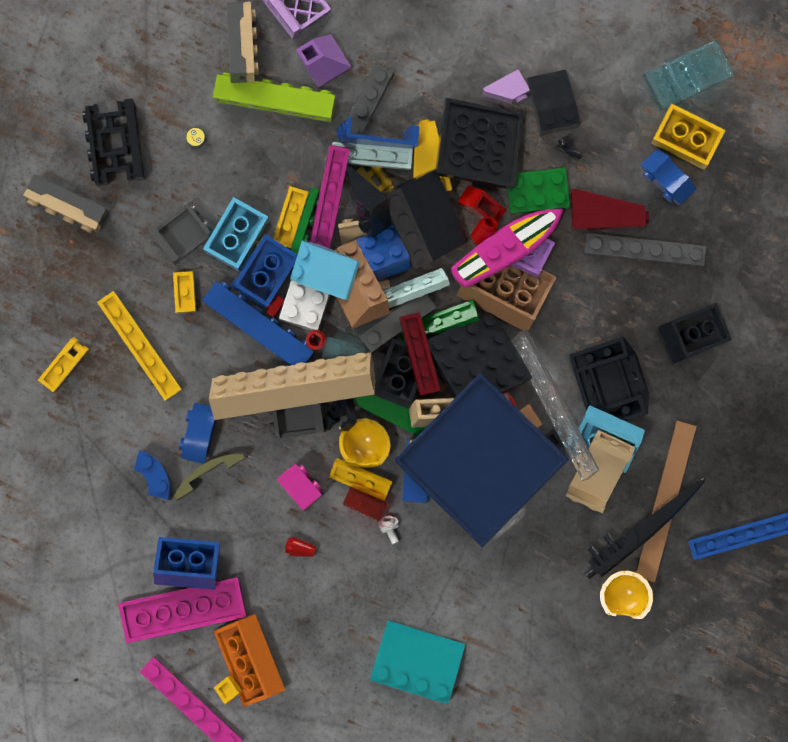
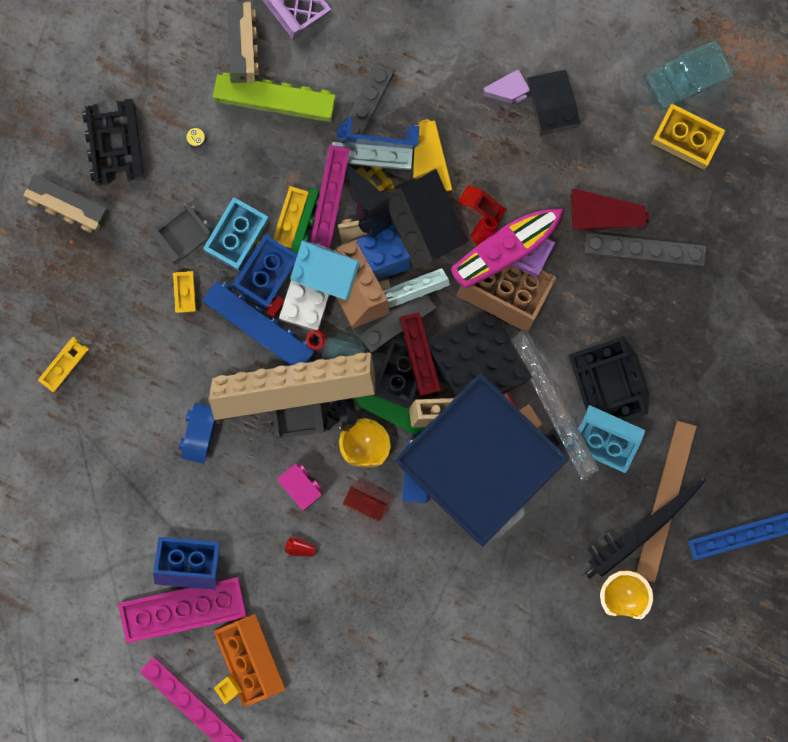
yellow plate [97,291,182,401] -> none
blue brick [134,450,172,500] -> none
olive slope [174,454,246,501] -> none
medium lavender slope [296,34,352,88] -> none
yellow plate [329,458,393,501] -> none
teal slope [370,620,465,704] -> none
white plate [378,515,399,545] -> none
green plate [400,300,480,343] -> none
black plate [435,98,523,190] -> none
green plate [507,168,570,215] -> none
black plate [556,136,583,160] -> none
tan panel [566,430,635,513] -> none
blue brick [640,149,696,206] -> none
black slope [658,303,732,364] -> none

